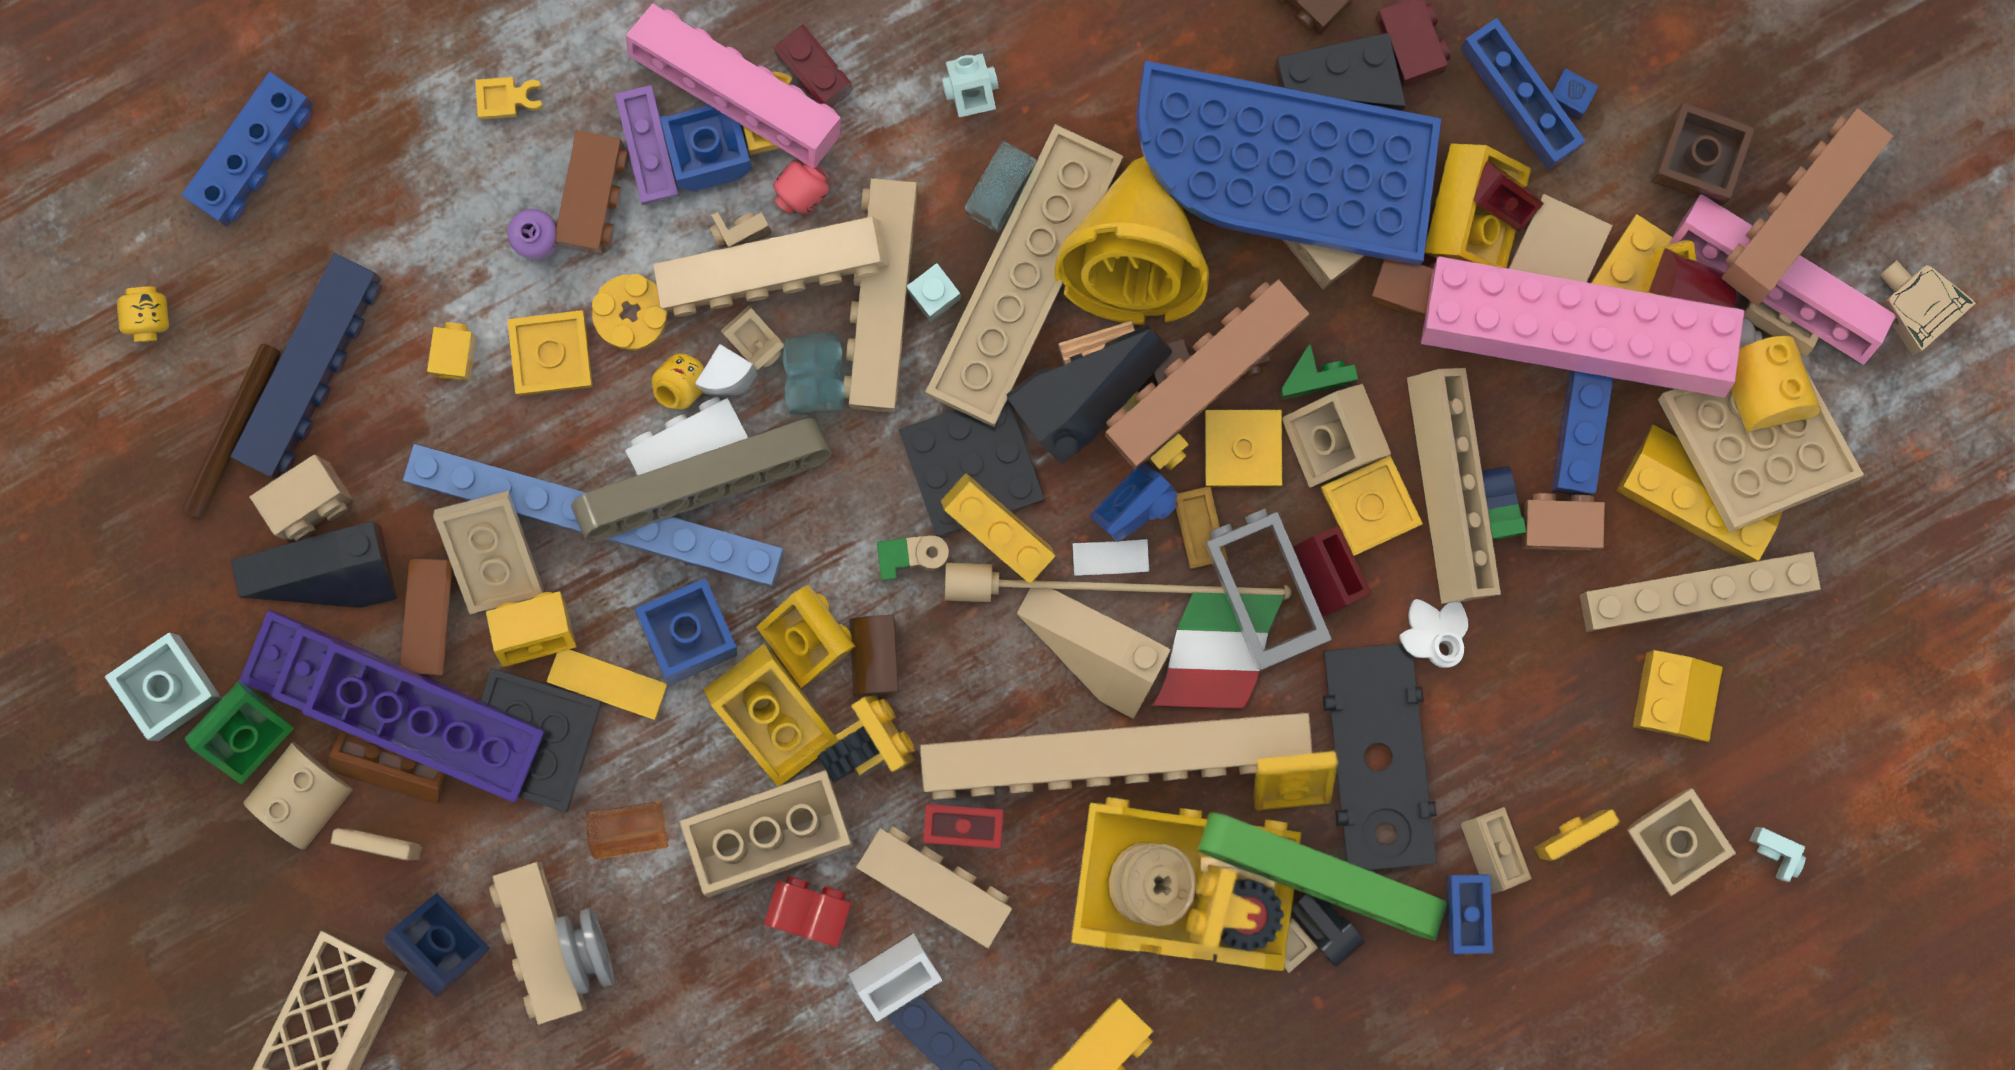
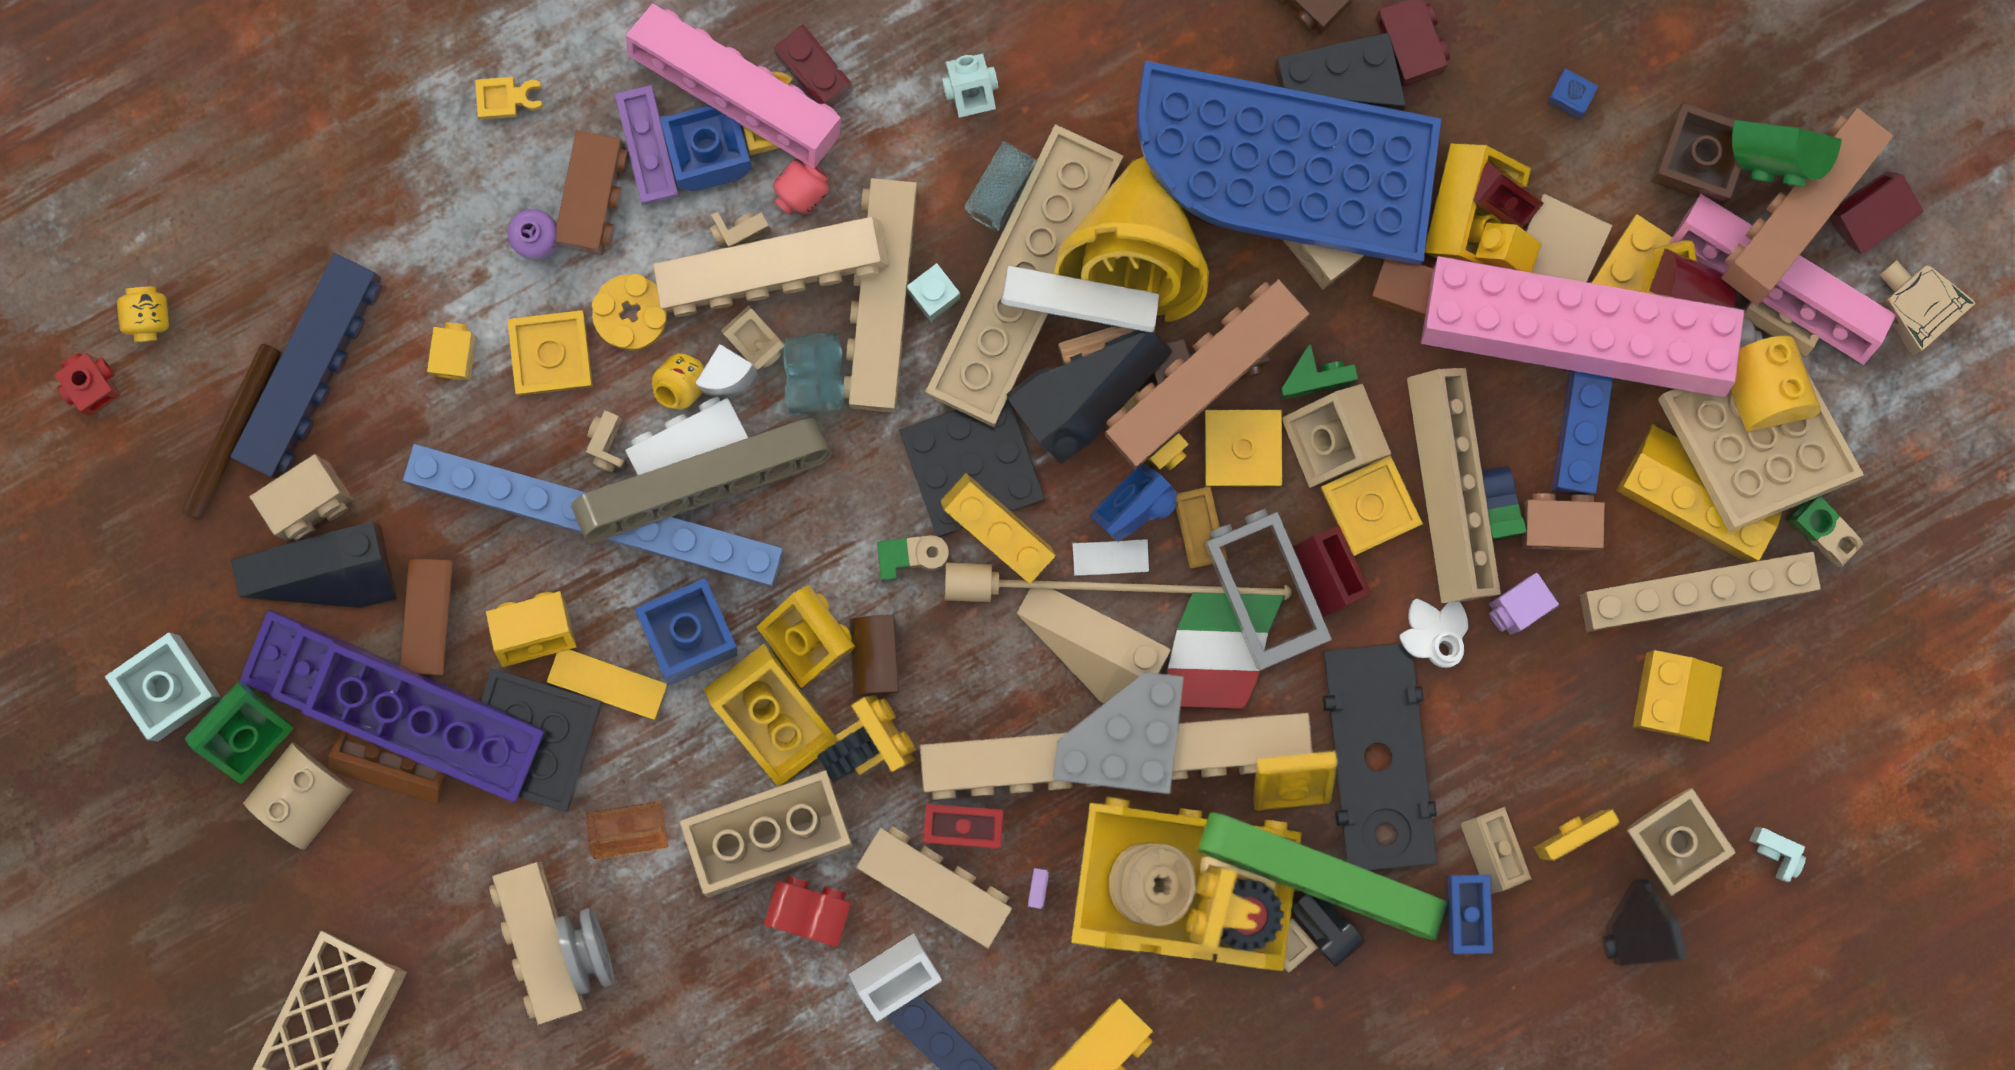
blue brick [181,71,314,227] -> none
tan tile [331,828,422,860] -> none
dark blue brick [382,893,490,998] -> none
tan plate [434,491,544,614] -> none
blue brick [1461,18,1585,171] -> none
none -> red brick [55,353,121,416]
none -> tan bracket [586,410,627,473]
none -> white panel [1001,266,1159,332]
none -> lavender tile [1028,868,1049,909]
none -> light grey plate [1053,672,1183,794]
none -> yellow brick [1475,223,1542,273]
none -> lavender brick [1489,573,1559,635]
none -> black wedge [1602,879,1688,965]
none -> green brick [1732,120,1842,187]
none -> leg [1785,496,1863,568]
none -> dark red brick [1829,171,1924,254]

